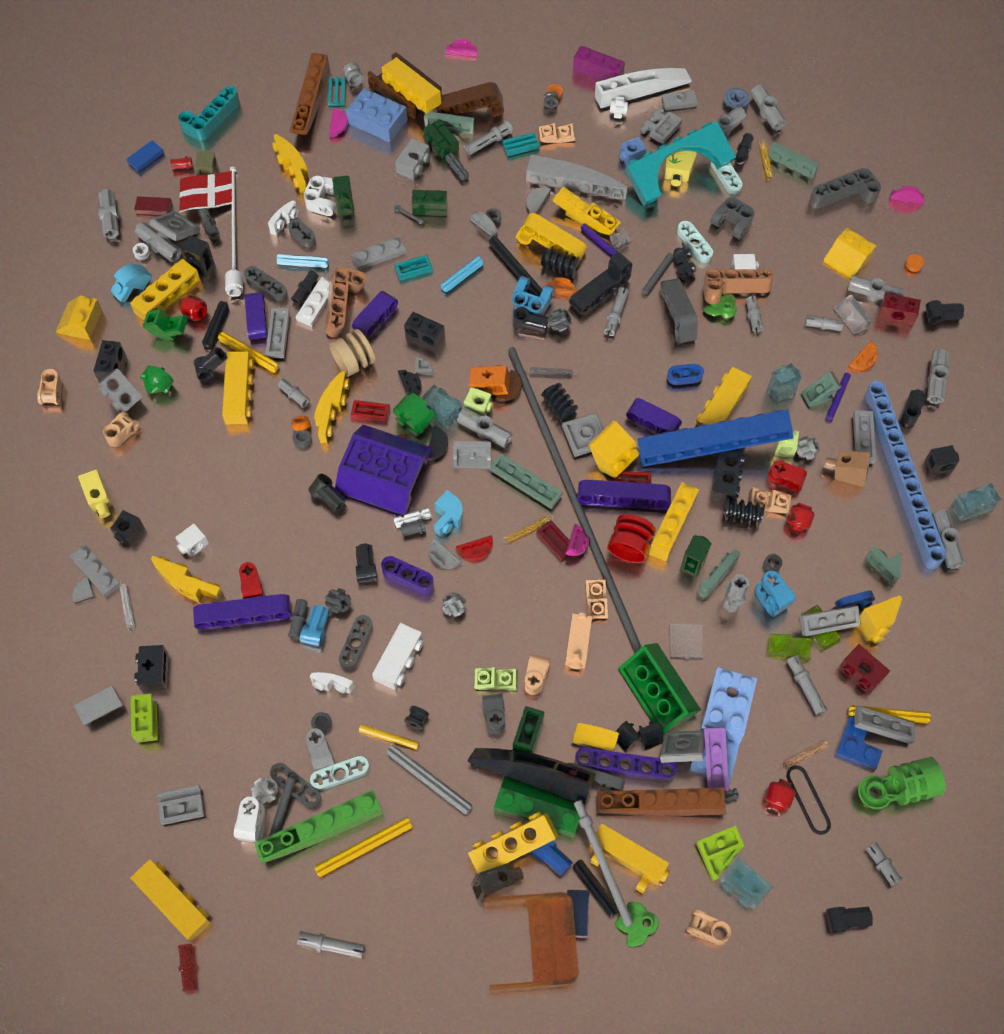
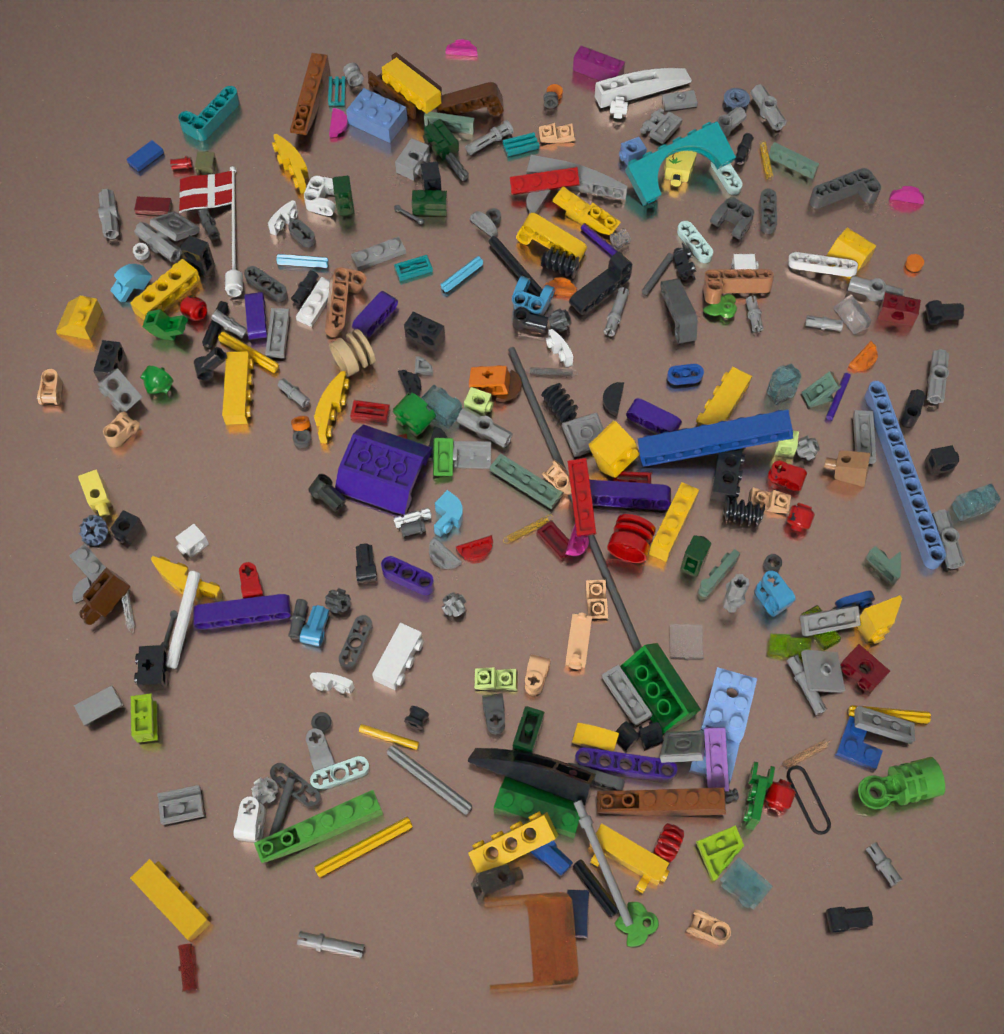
none -> sand blue gear [79,515,108,546]
none -> reddish brown hinge [79,567,131,625]
none -> dark grey hinge [161,610,178,649]
none -> white axle [165,571,200,669]
none -> light grey pin [211,310,247,338]
none -> black brick [420,161,442,191]
none -> bright green plate [433,438,453,476]
none -> red plate [510,167,580,195]
none -> light nougat piece [542,460,571,495]
none -> white slope [546,329,573,367]
none -> red plate [567,458,597,537]
none -> light grey plate [601,664,652,727]
none -> black tile [603,382,624,416]
none -> red gear [654,823,684,862]
none -> green plate [743,761,775,830]
none -> dark grey beam [760,189,777,234]
none -> white beam [788,252,858,277]
none -> light grey plate [801,650,845,693]

